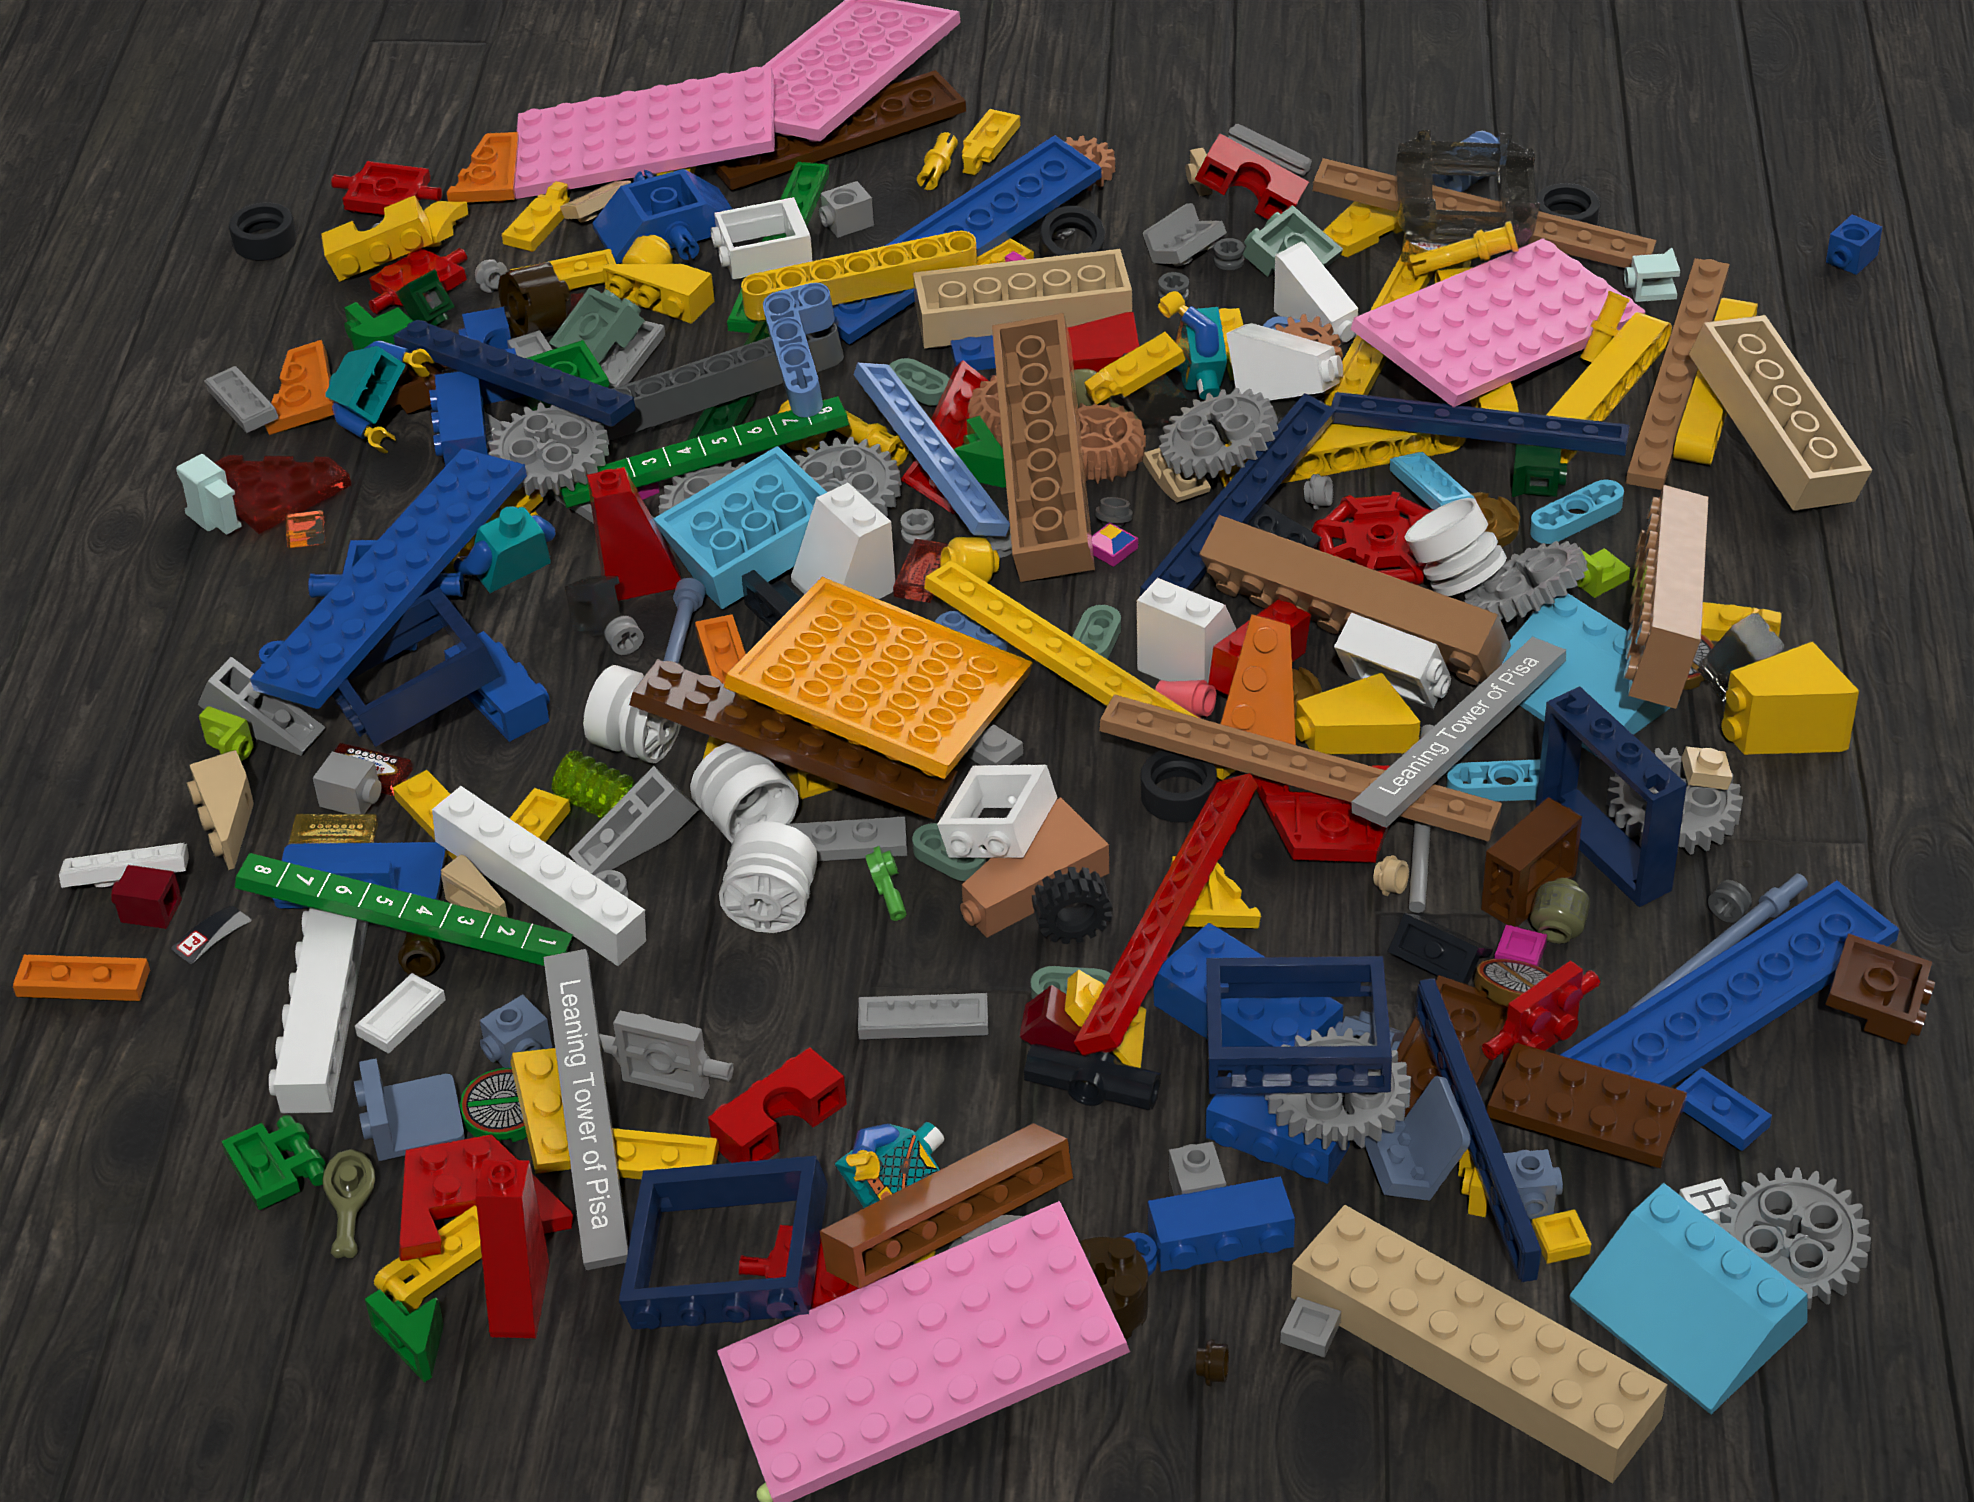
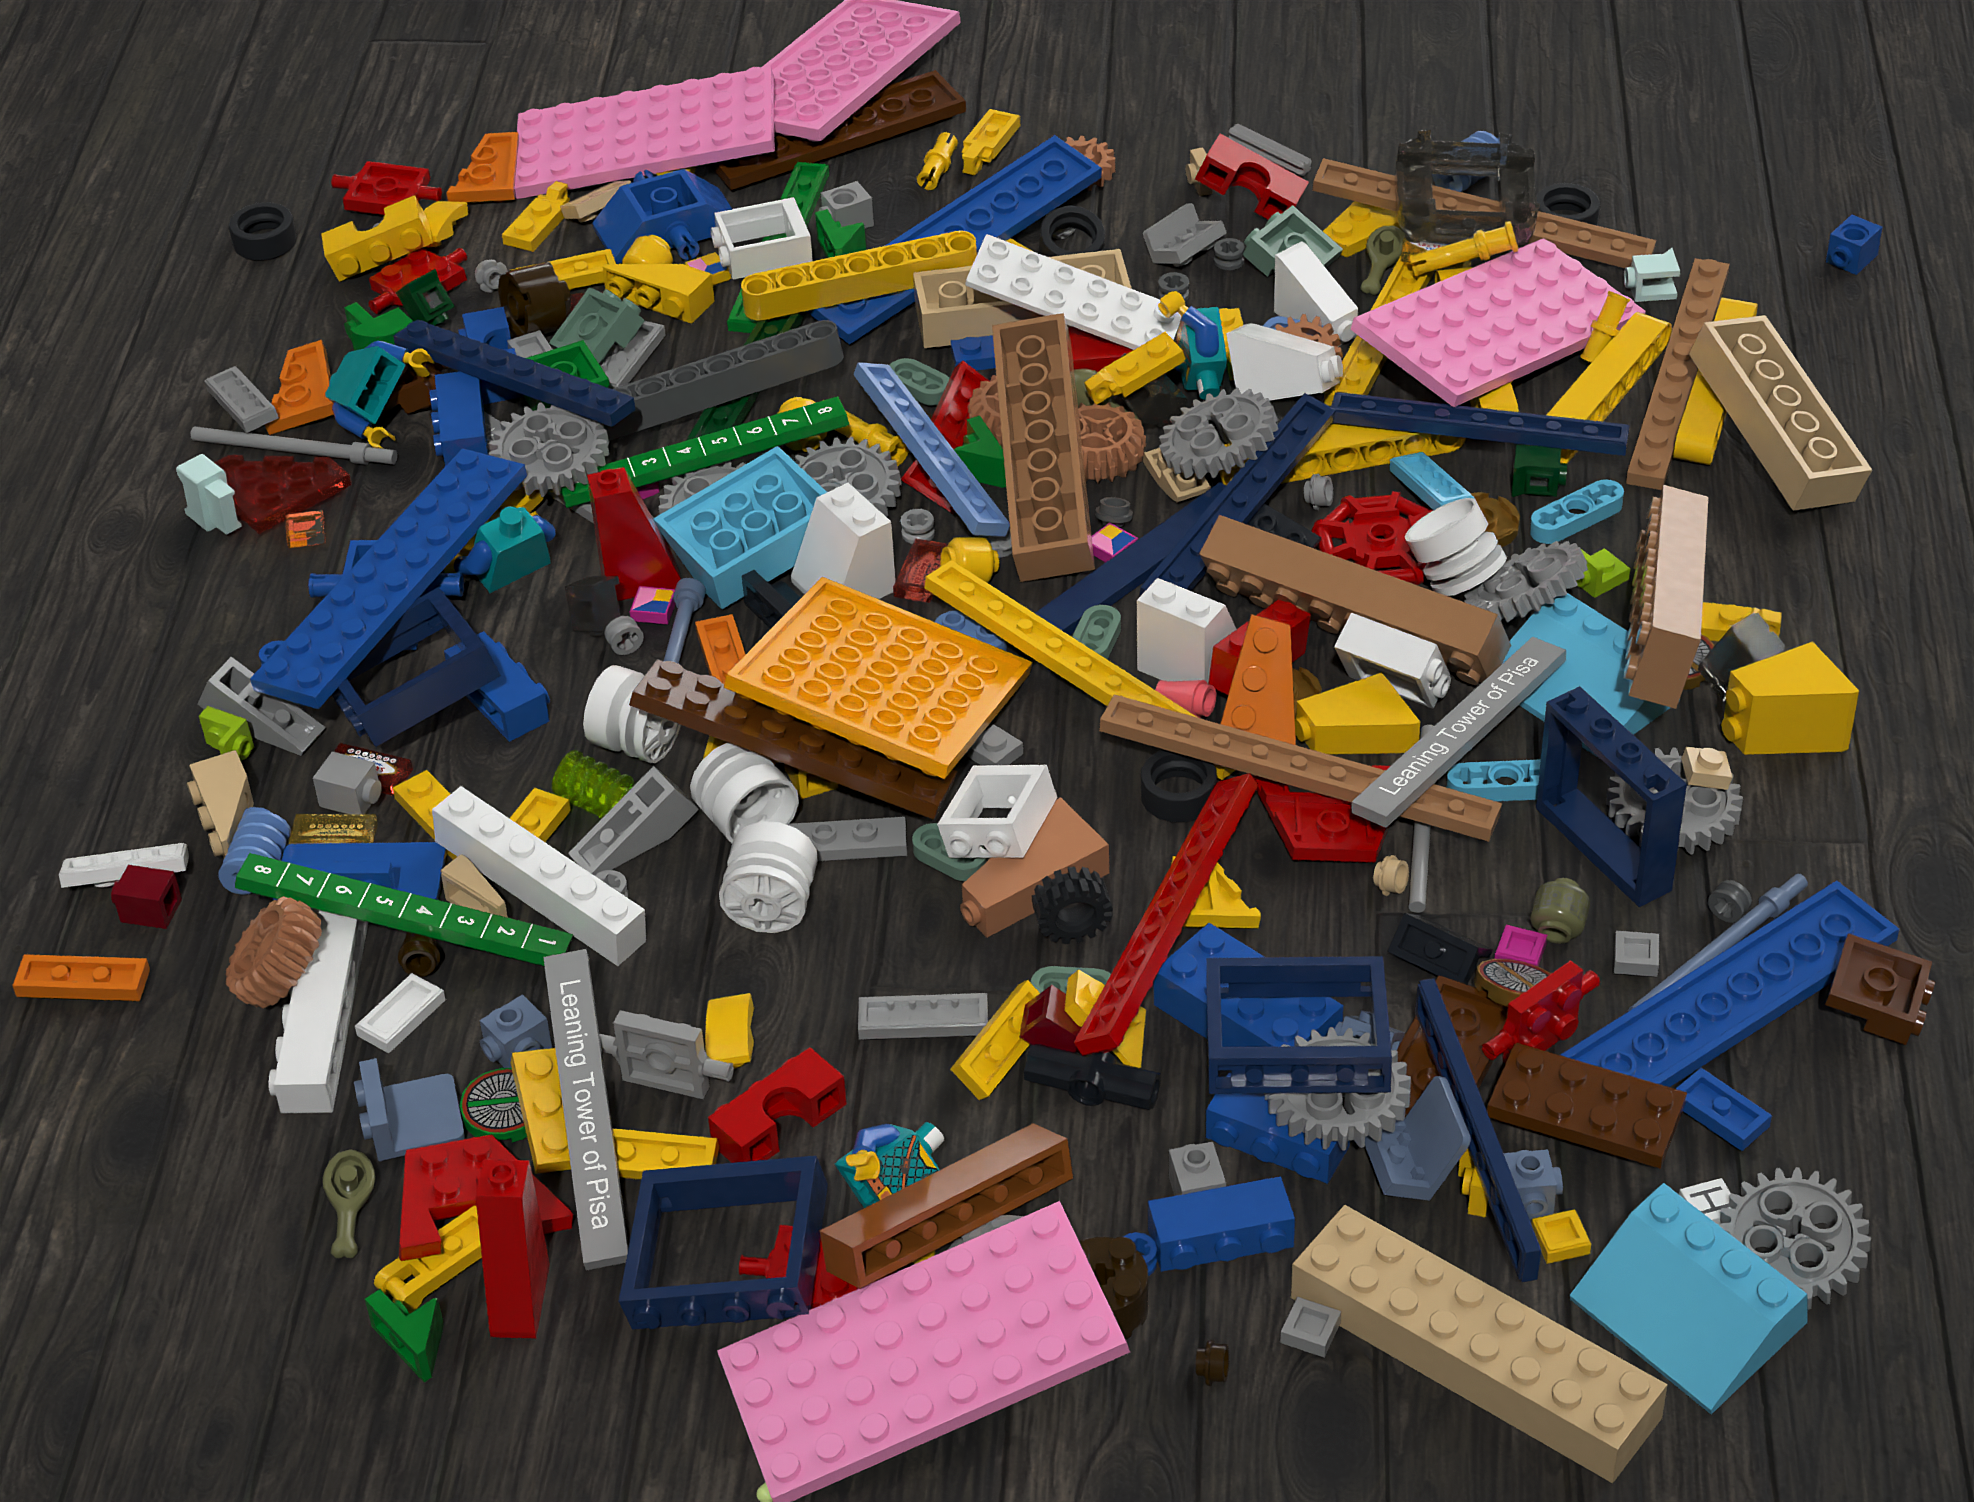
sticker [171,906,252,964] -> none
green plate [221,1115,325,1210] -> none
medium blue beam [763,282,835,418] -> none
bright green plate [865,846,907,921] -> none
reddish brown window [1481,797,1582,927] -> none
none -> light grey bar [191,427,397,465]
none -> medium blue piece [218,807,291,895]
none -> nougat gear [226,896,322,1009]
none -> tile [630,586,675,625]
none -> tile [685,252,731,285]
none -> yellow slope [705,993,754,1069]
none -> green slope [815,209,866,258]
none -> yellow plate [951,980,1040,1100]
none -> white bracket [965,234,1181,350]
none -> dark blue tile [1035,482,1226,635]
none -> olive piece [1360,226,1407,295]
none -> light grey plate [1614,931,1659,977]

